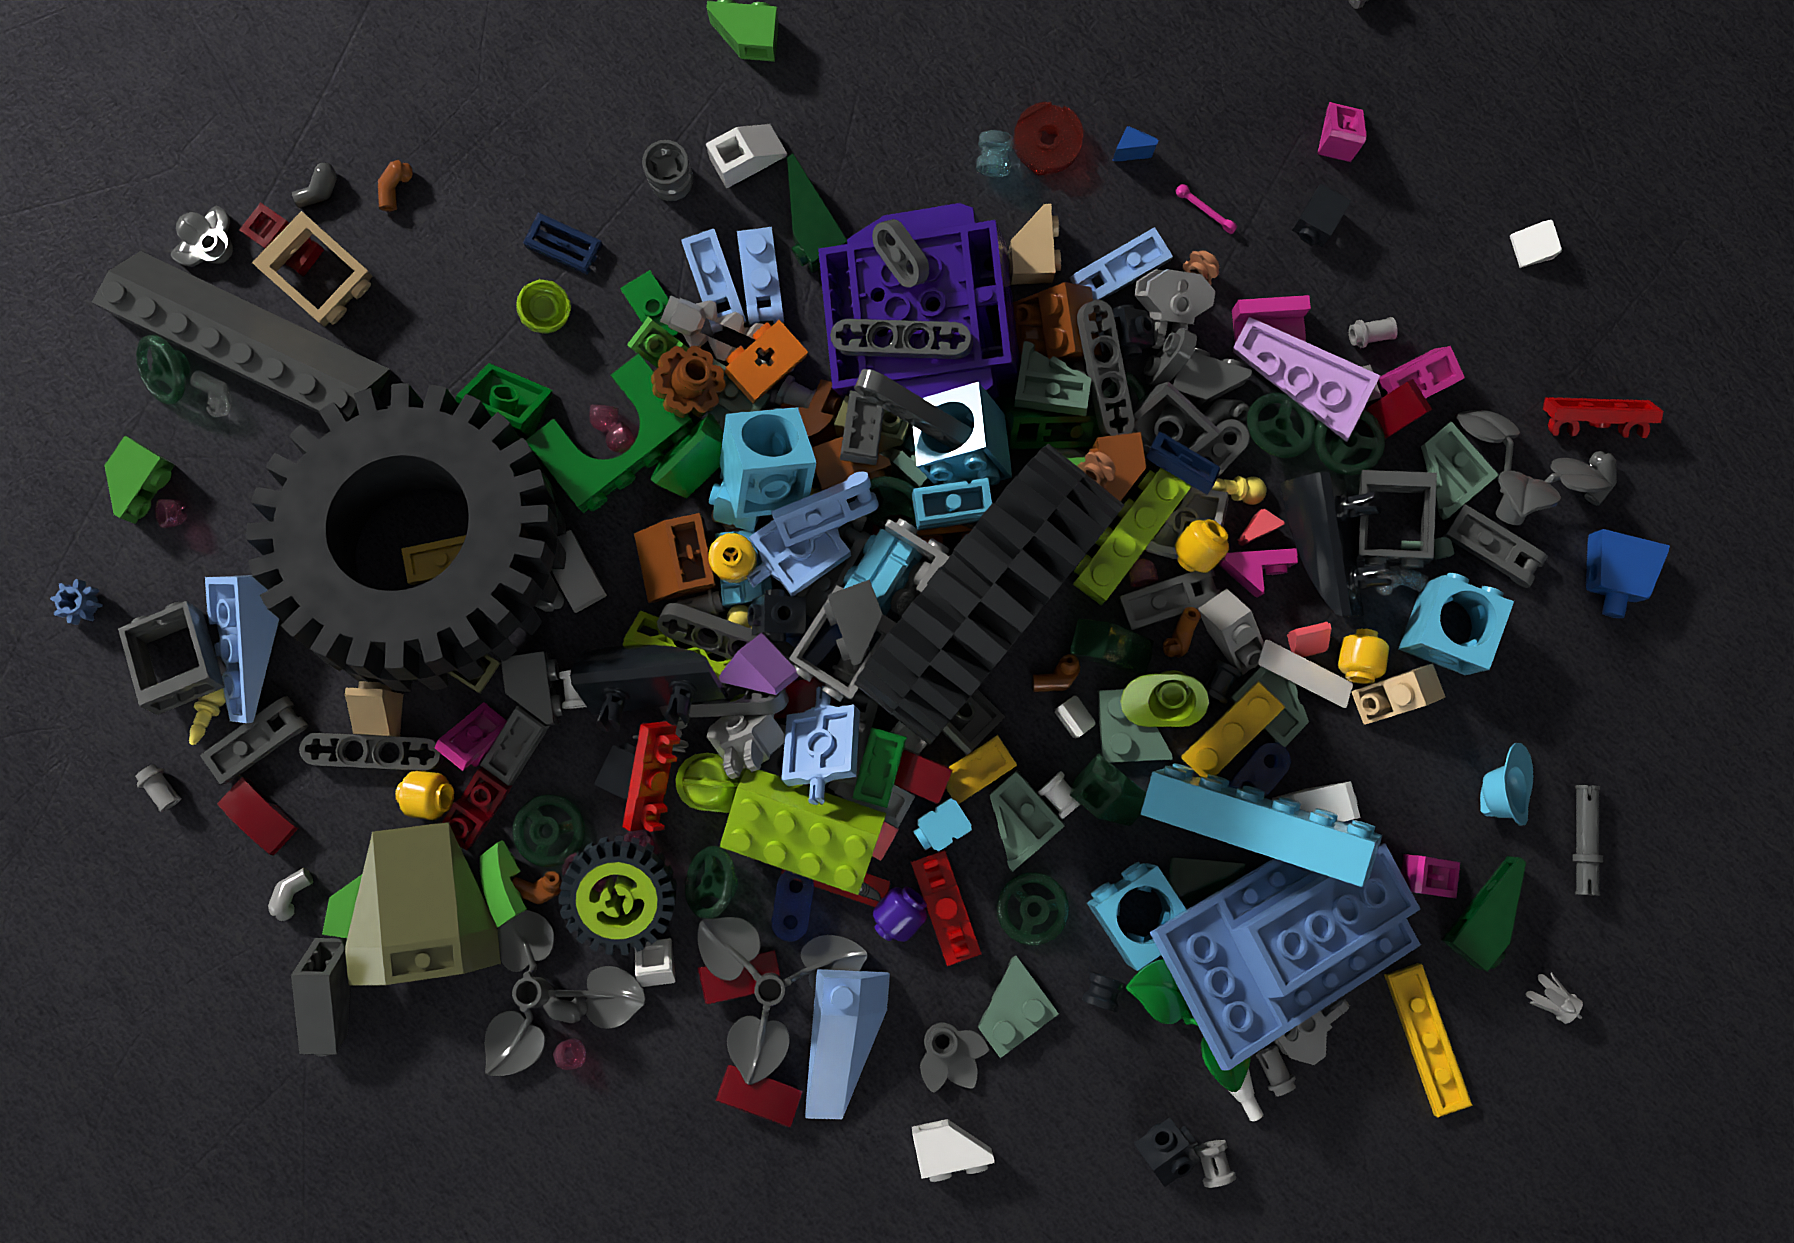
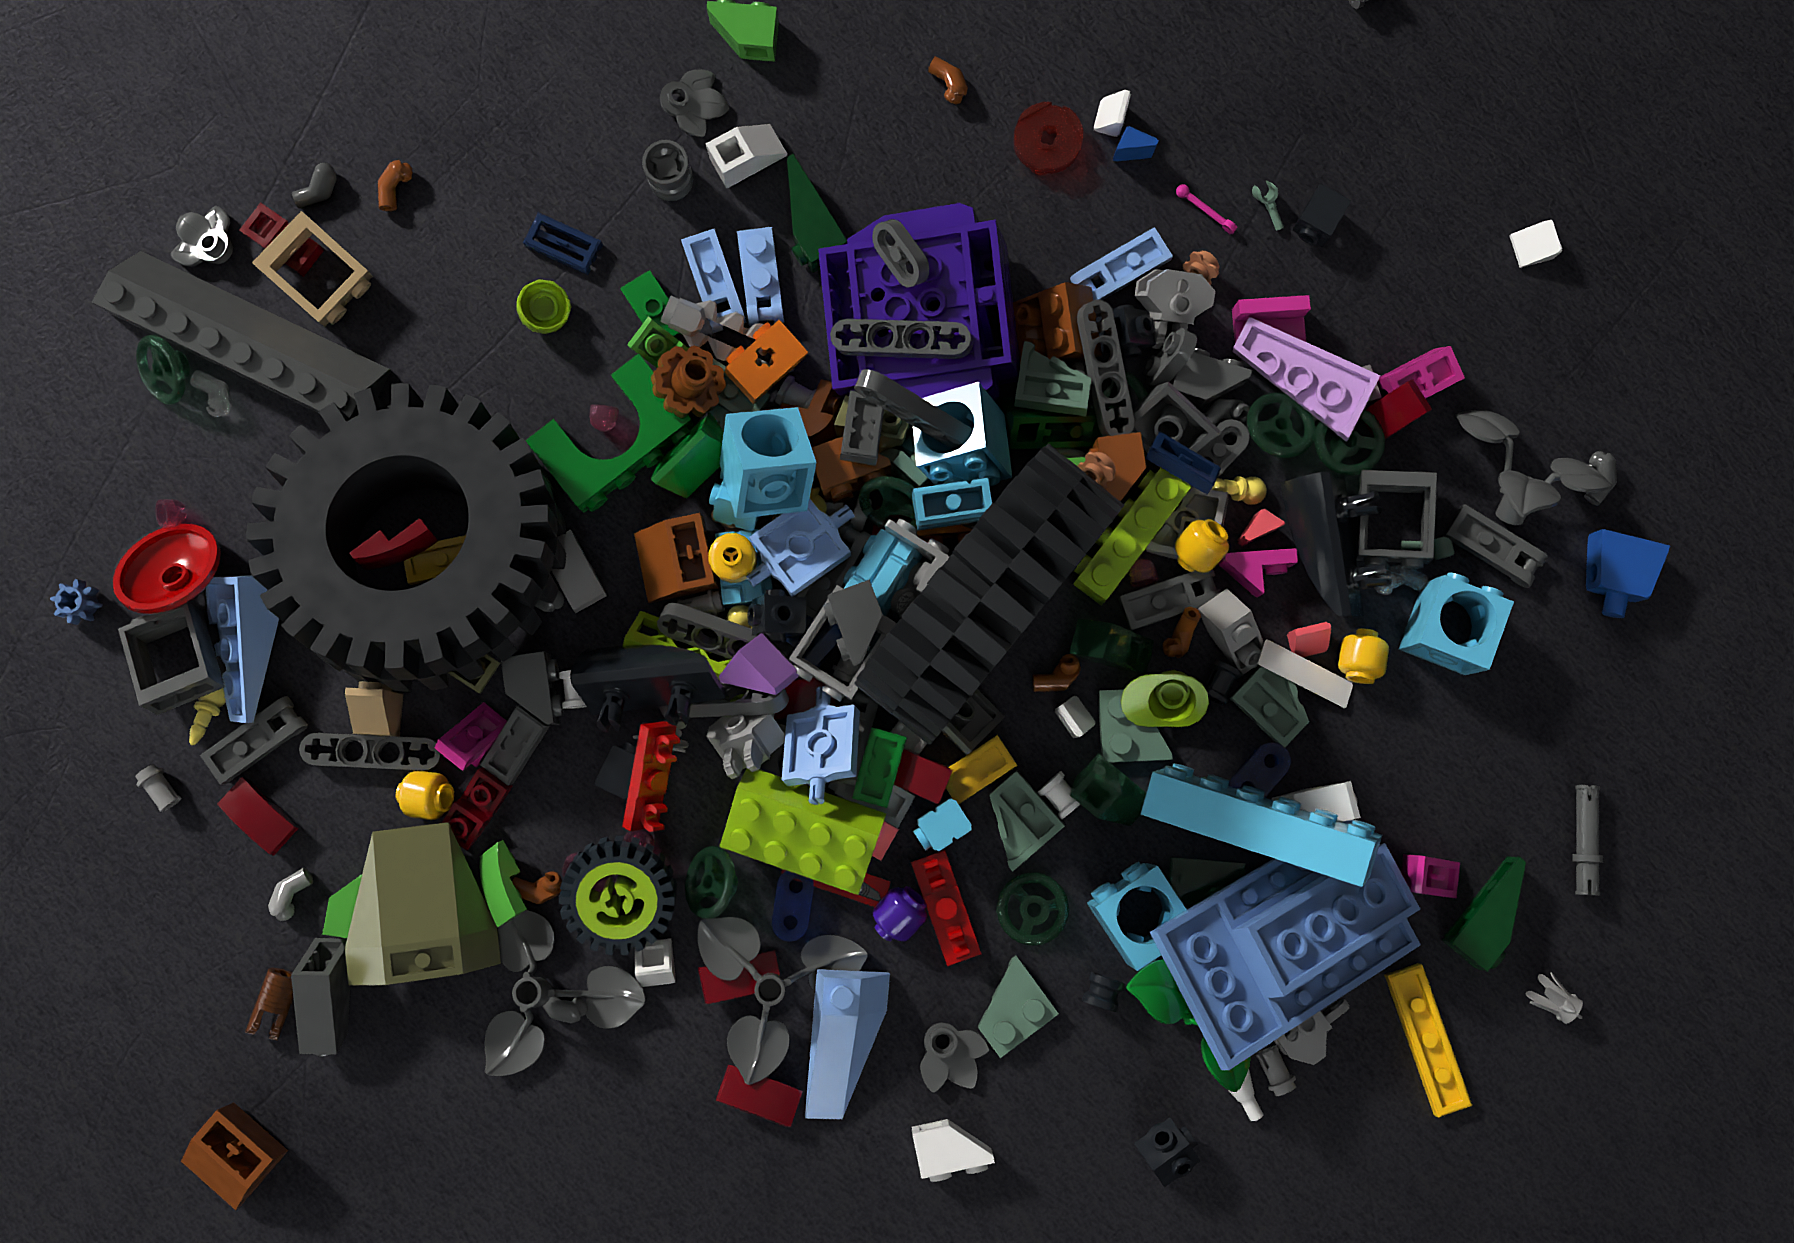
bright green slope [104,436,175,524] -> none
green slope [455,363,553,439] -> none
clear green piece [513,795,585,867] -> none
clear pink hinge [553,1038,586,1070] -> none
clear pink hinge [606,422,635,453] -> none
lime piece [675,753,747,813] -> none
light blue plate [771,471,879,547] -> none
clear light blue wheel [976,130,1014,177] -> none
tan slope [1009,204,1061,285] -> none
yellow plate [1181,680,1285,778] -> none
light grey bush [1194,1140,1236,1188] -> none
dark pink slope [1317,102,1367,162] -> none
light grey pin [1349,317,1398,348] -> none
tan slope [1351,663,1445,725] -> none
sand green wing [1421,421,1498,520] -> none
medium azure piece [1480,743,1533,826] -> none
red plate [1543,397,1664,438] -> none
none -> red dish [113,524,221,614]
none -> dark orange slope [181,1102,288,1210]
none -> reddish brown hinge [245,968,293,1041]
none -> dark red slope [349,518,438,570]
none -> dark grey plate [660,69,729,137]
none -> dark orange arm [928,56,968,104]
none -> white slope [1094,90,1131,137]
none -> sand green hand [1252,180,1284,231]

